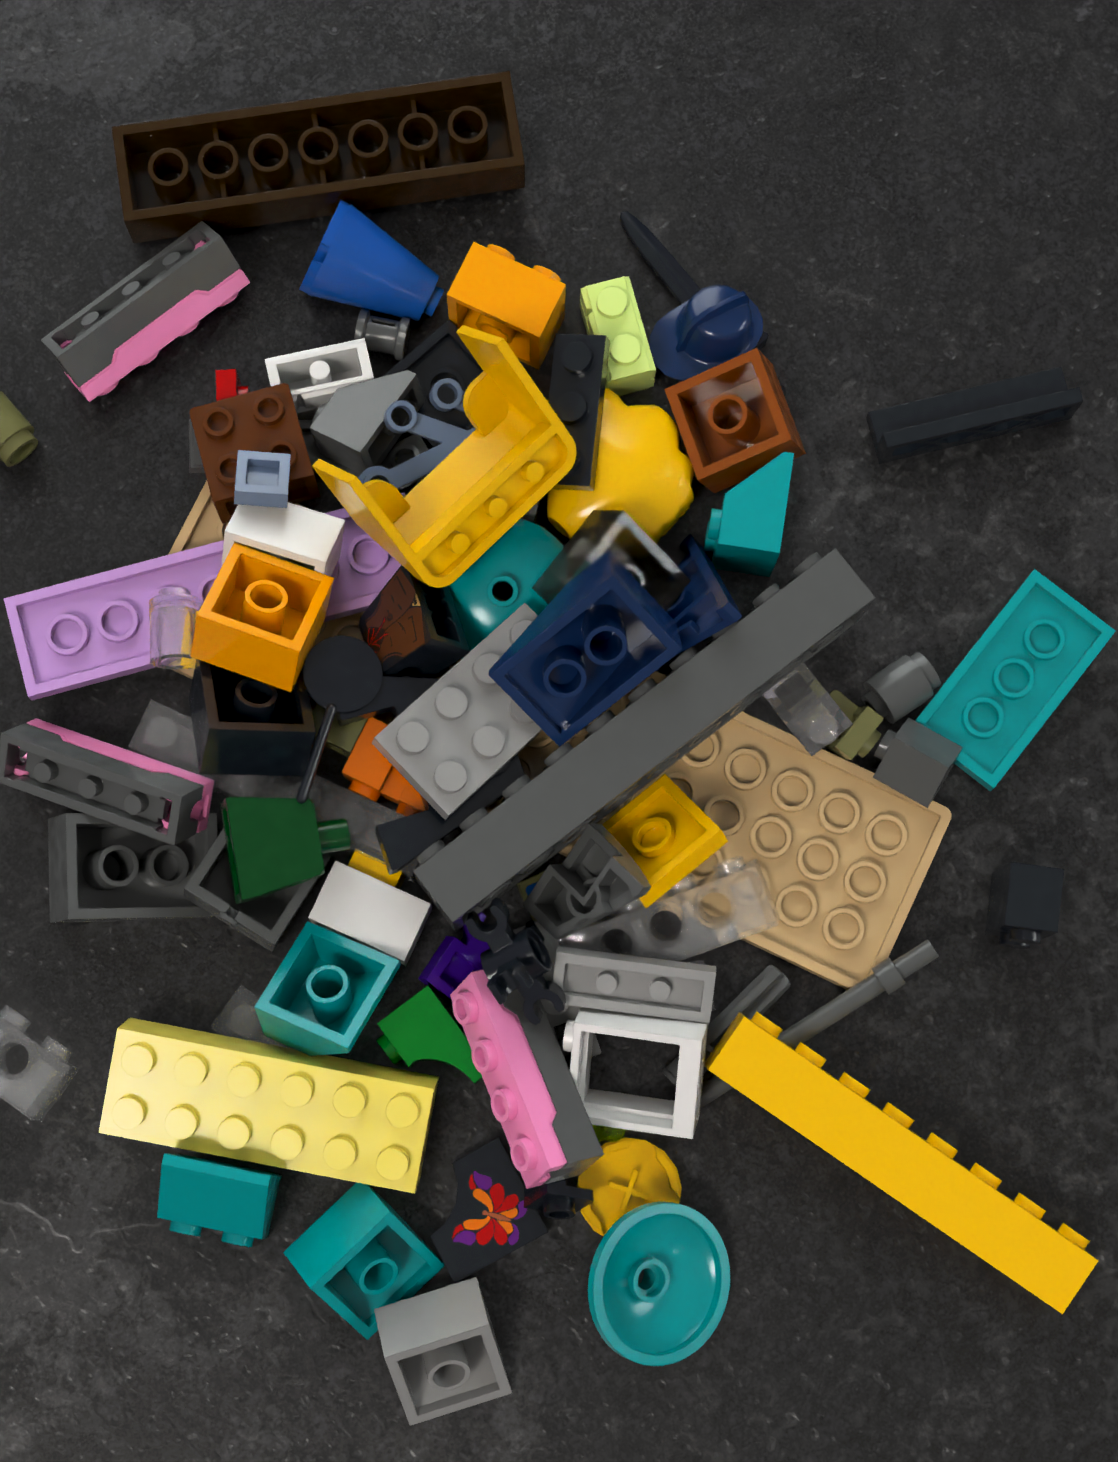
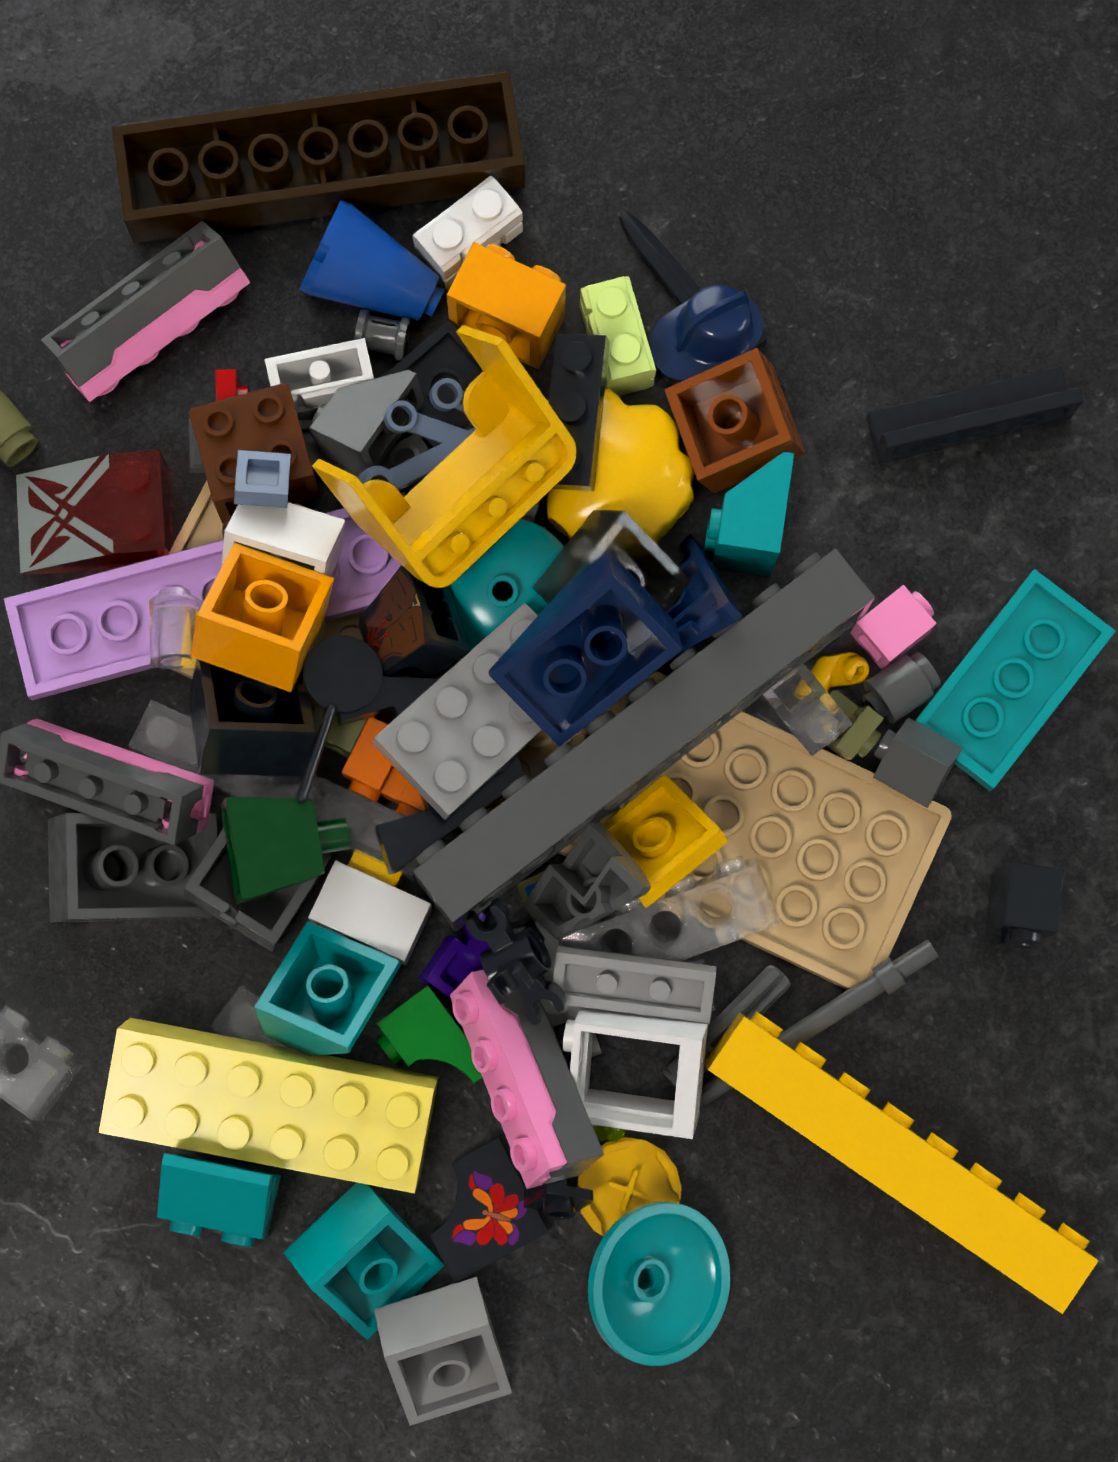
none -> clear red slope [16,450,173,575]
none -> white brick [413,176,523,290]
none -> yellow arm [795,652,869,709]
none -> bright pink brick [850,585,937,670]

